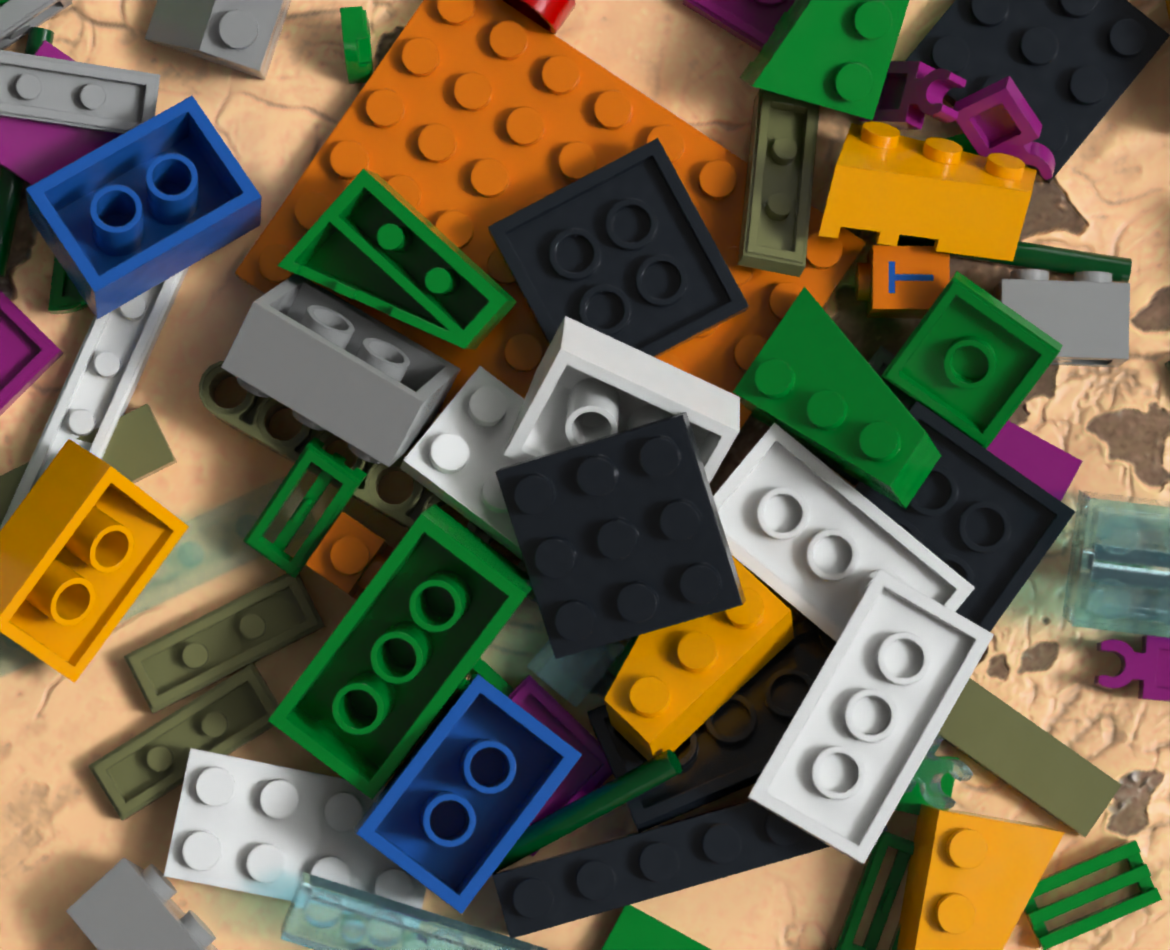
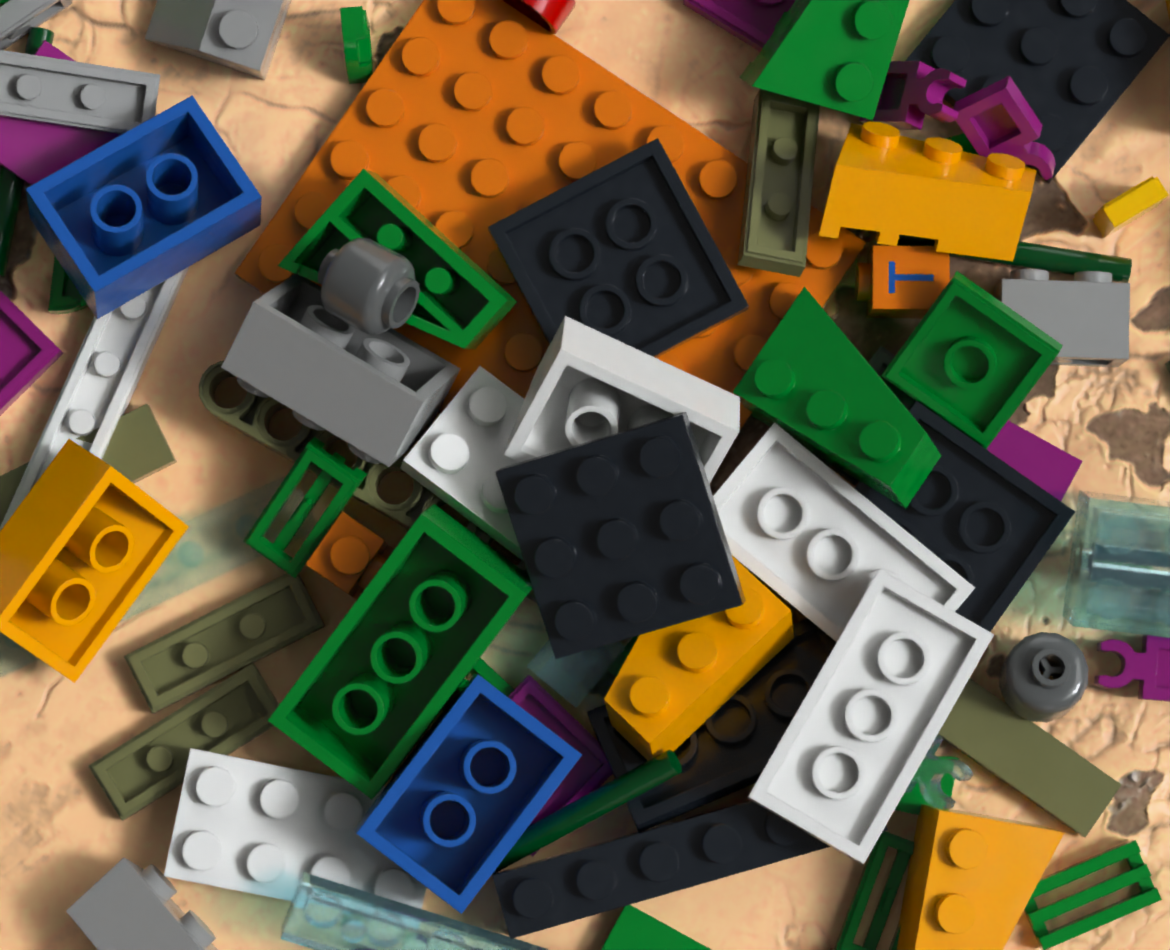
none -> dark grey head [318,238,420,335]
none -> dark grey head [999,632,1089,723]
none -> yellow tile [1093,176,1169,238]

